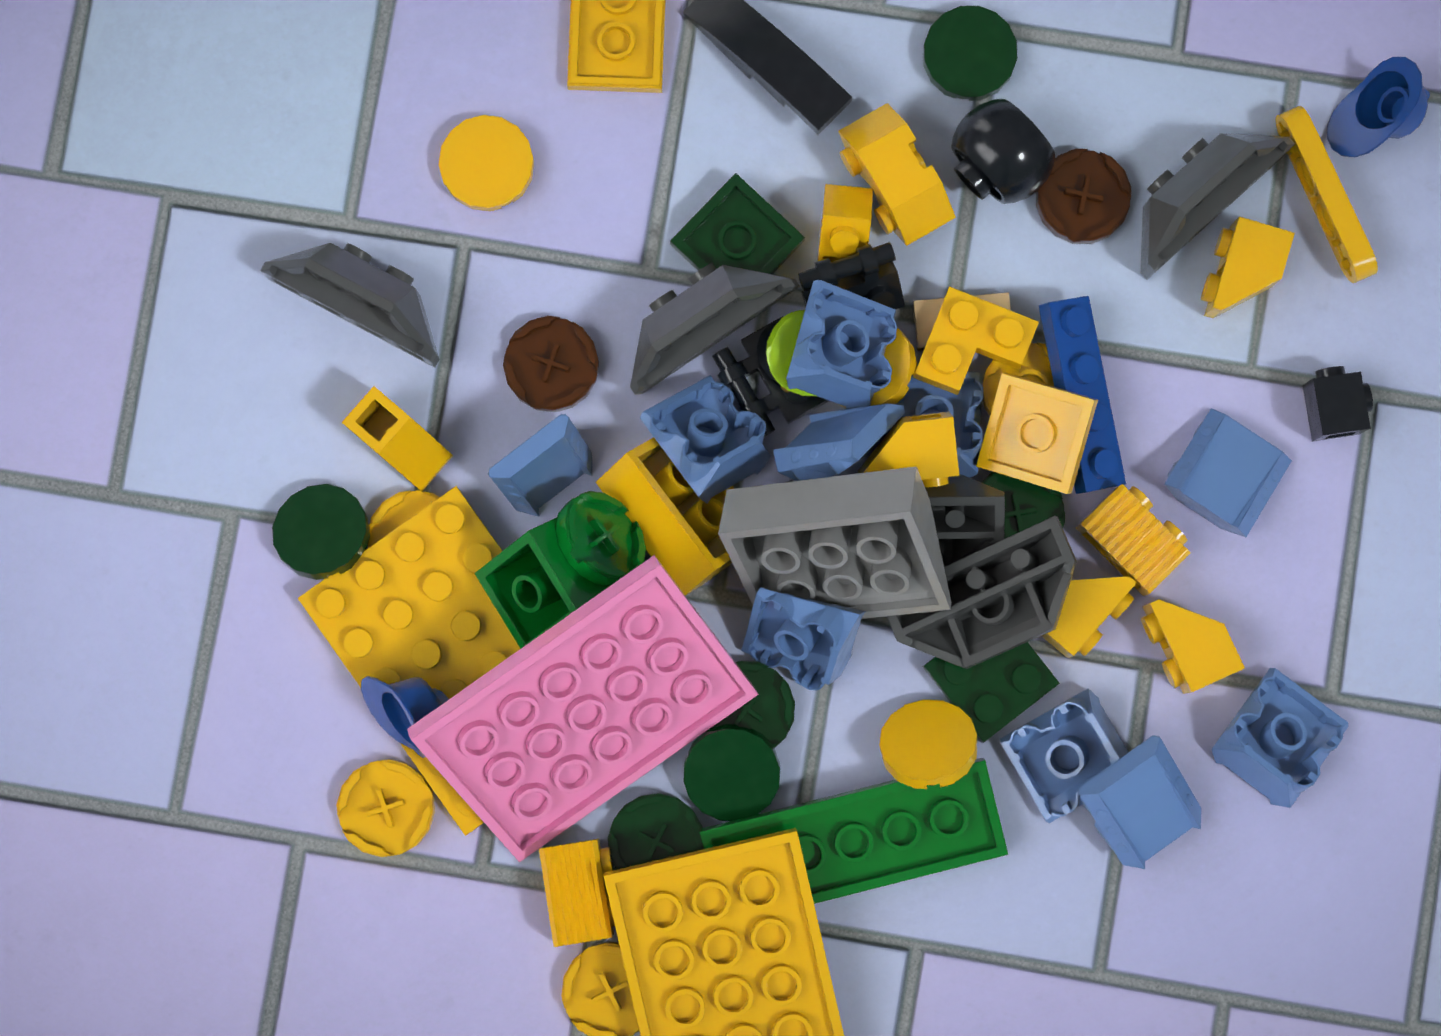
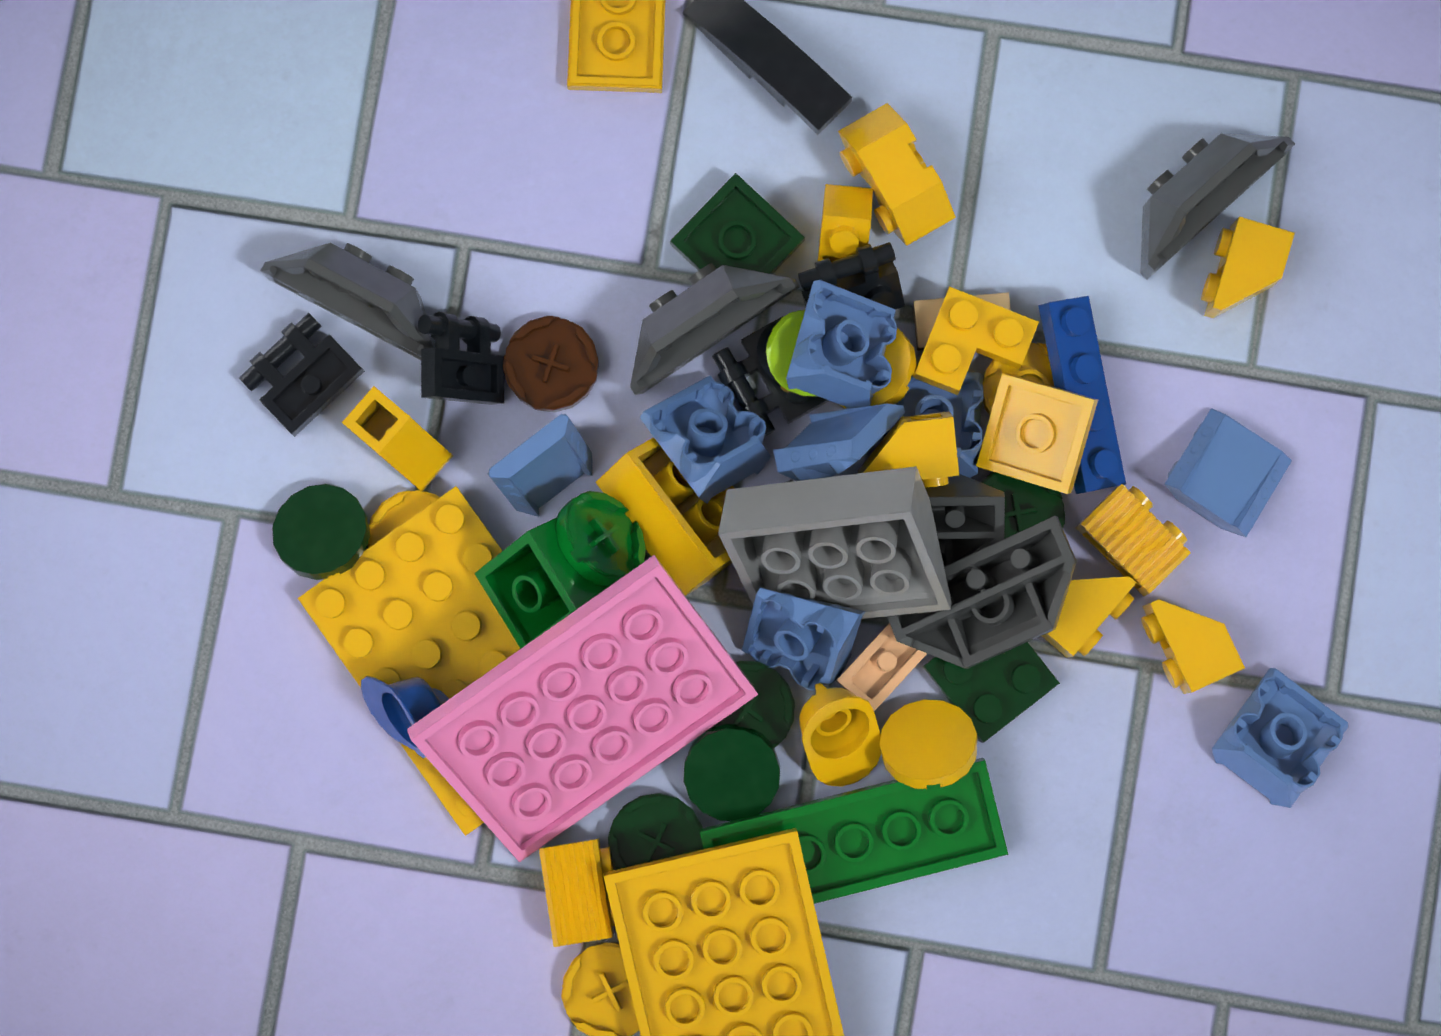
yellow tile [336,759,435,857] -> none
yellow tile [438,115,534,211] -> none
dark green tile [923,6,1018,101] -> none
black wheel [951,99,1055,204] -> none
medium blue slope [1000,688,1128,823] -> none
reddish brown tile [1036,149,1131,244] -> none
medium blue slope [1079,735,1202,869] -> none
yellow beam [1275,106,1378,283] -> none
black brick [1302,366,1373,442] -> none
blue piece [1327,57,1430,158] -> none
none -> black plate [239,313,365,437]
none -> black plate [418,312,504,405]
none -> yellow piece [799,683,881,787]
none -> light nougat plate [836,623,927,711]

